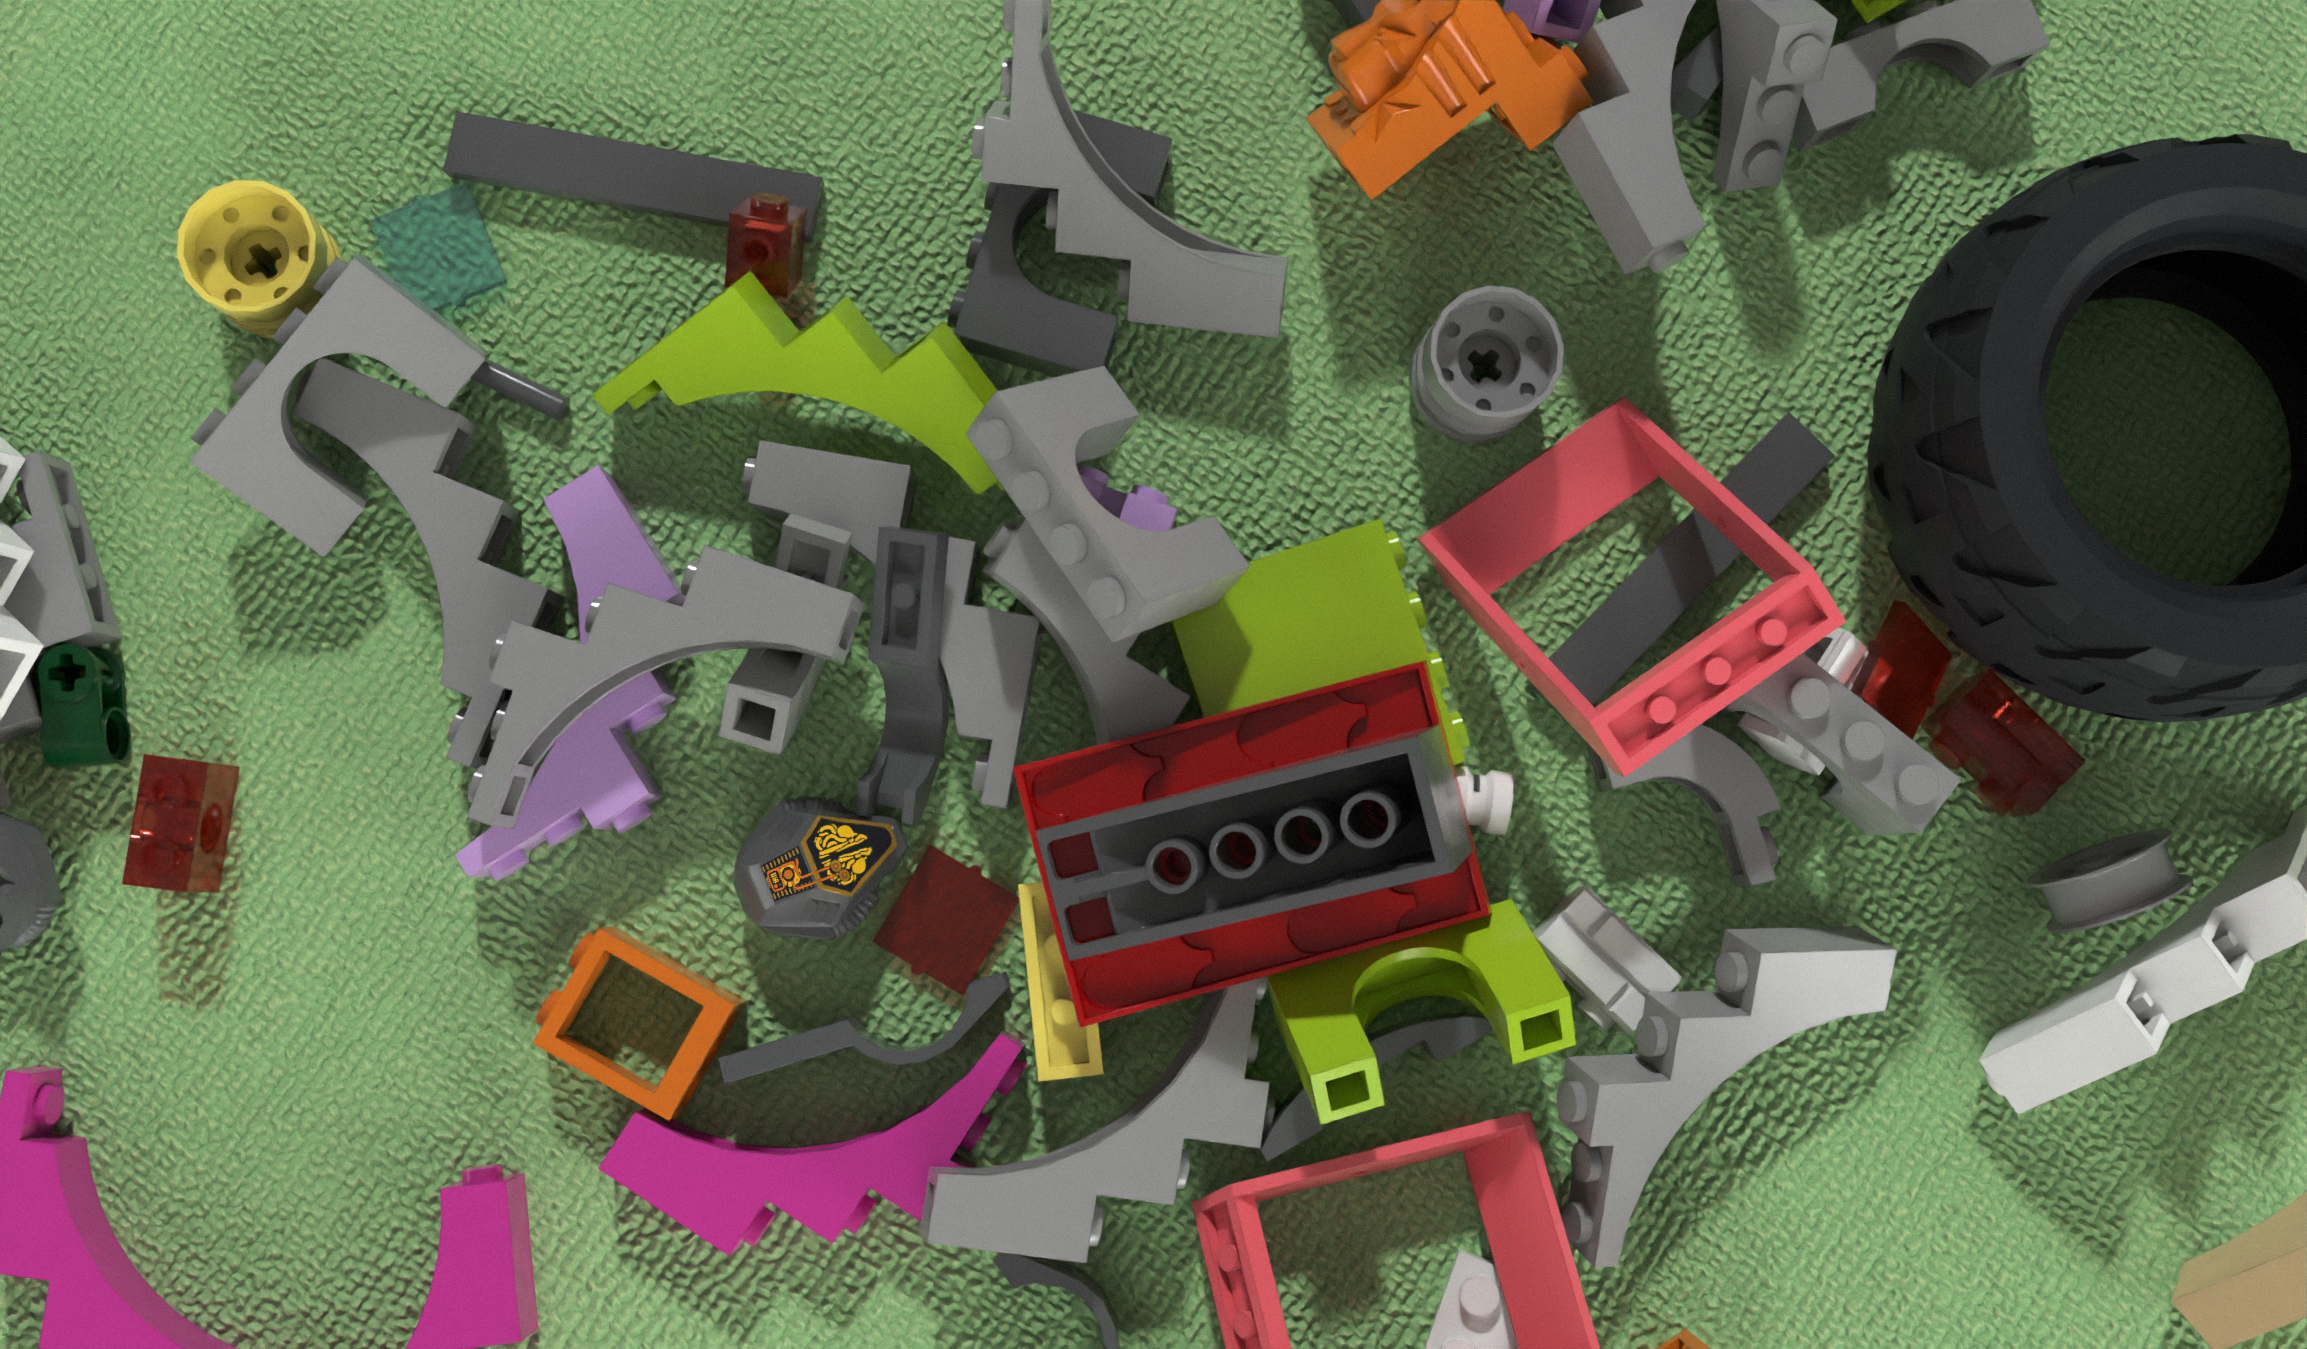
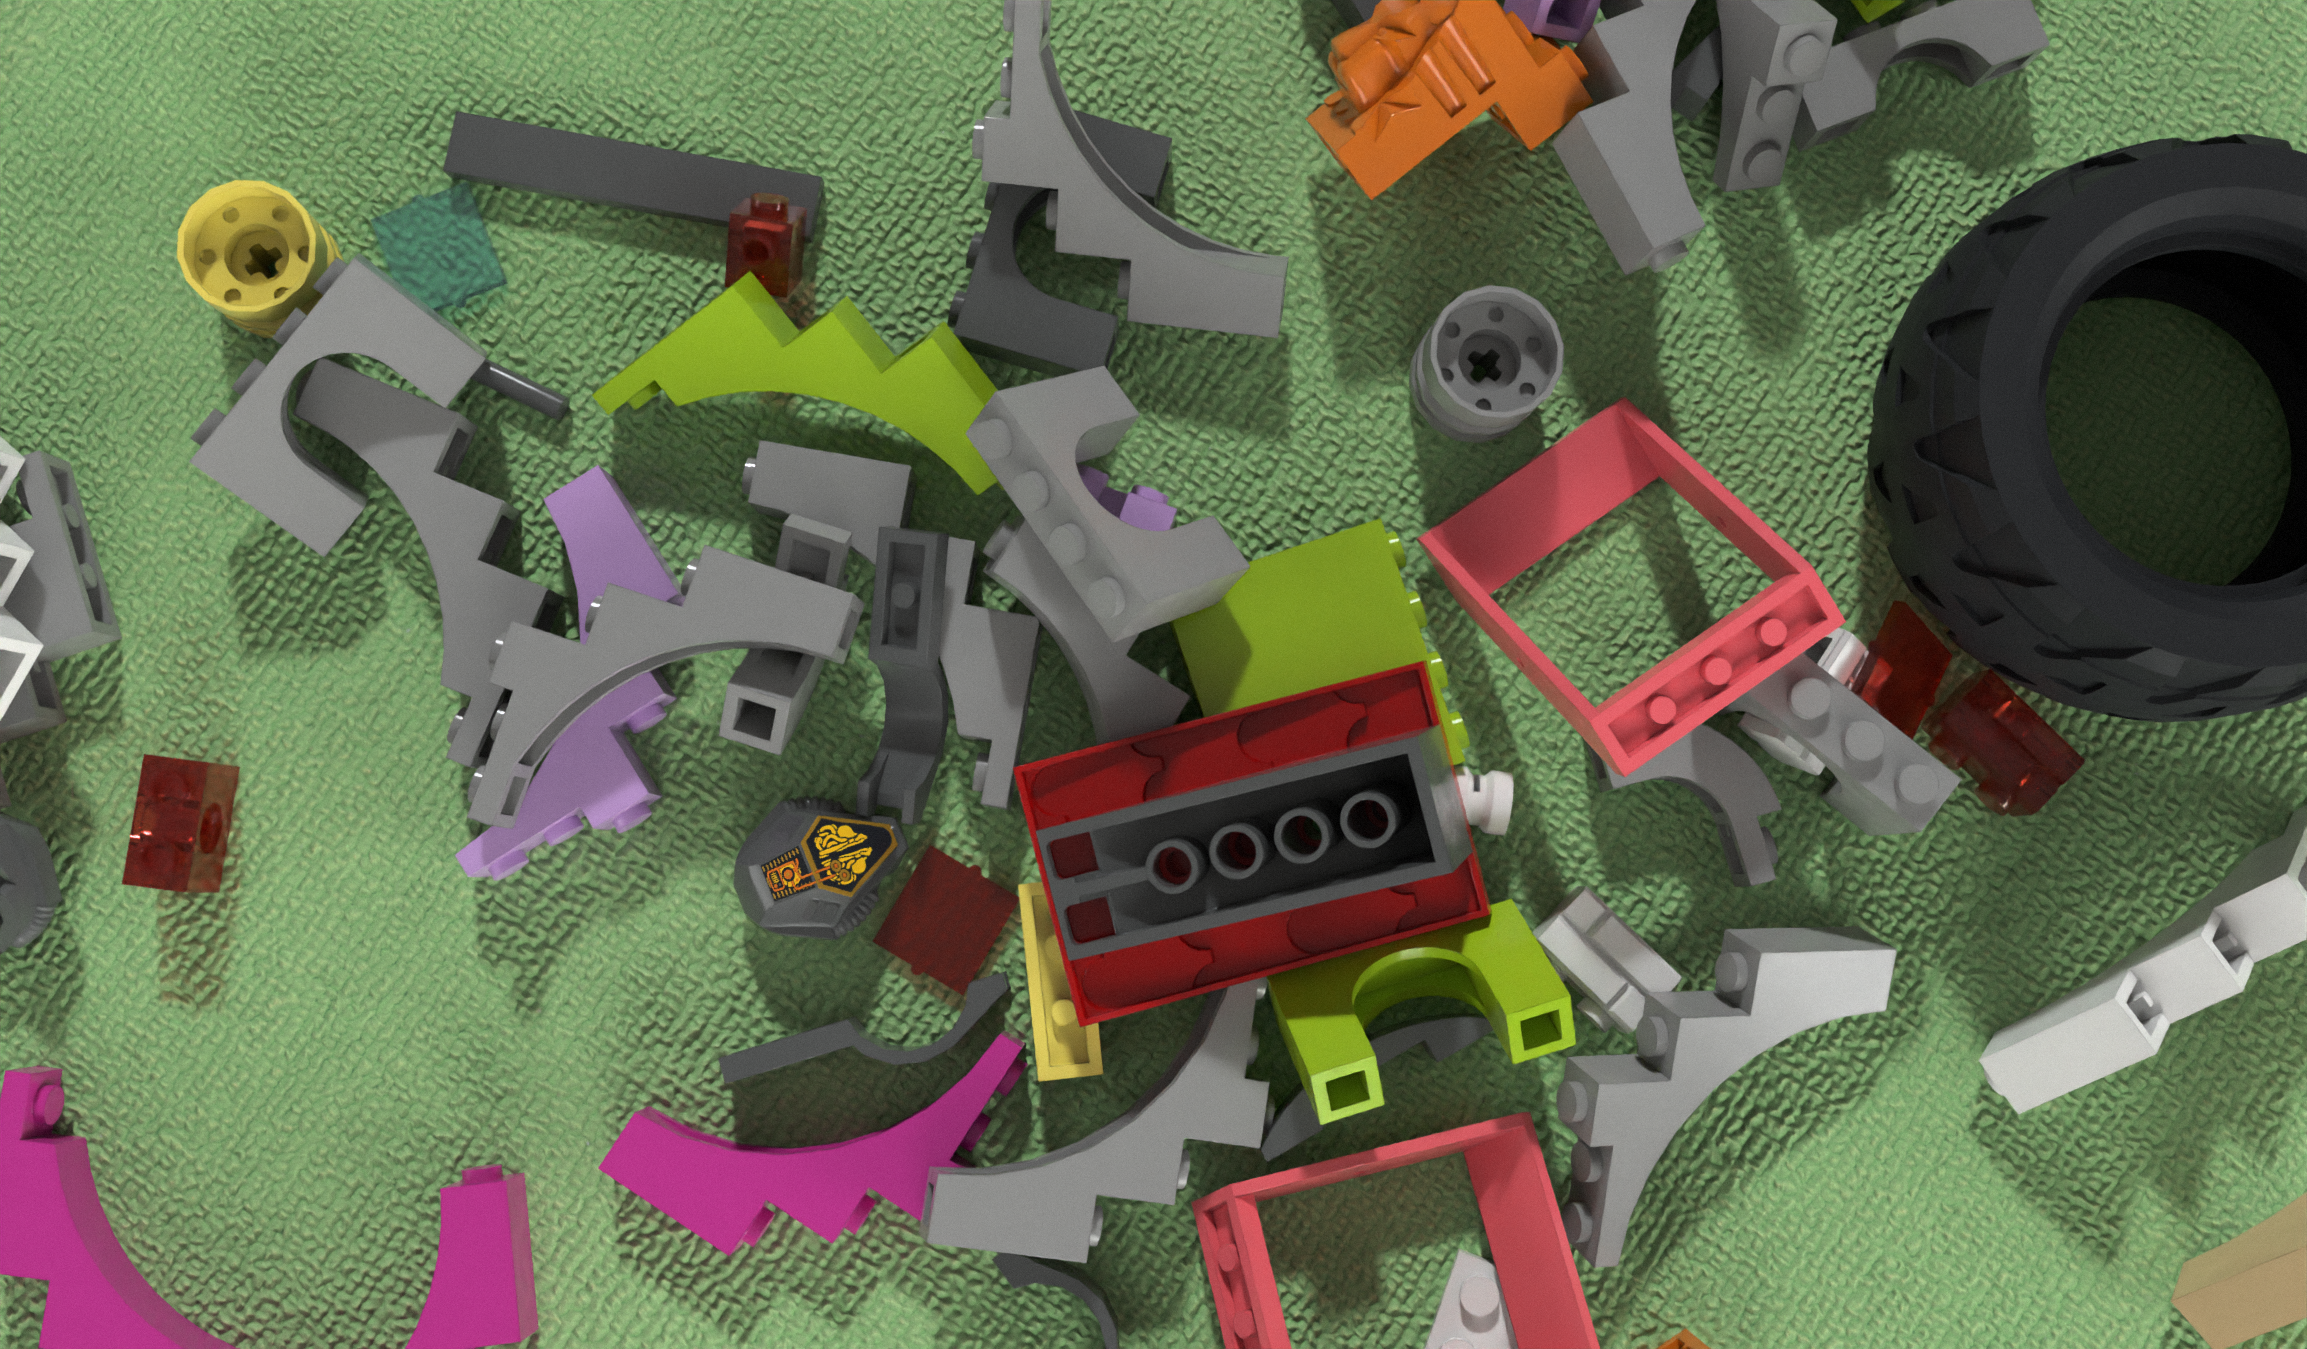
dark green piece [38,644,131,769] -> none
orange window [533,927,746,1121] -> none
dark grey tile [1525,412,1835,726] -> none
light grey wheel [2027,828,2193,933] -> none

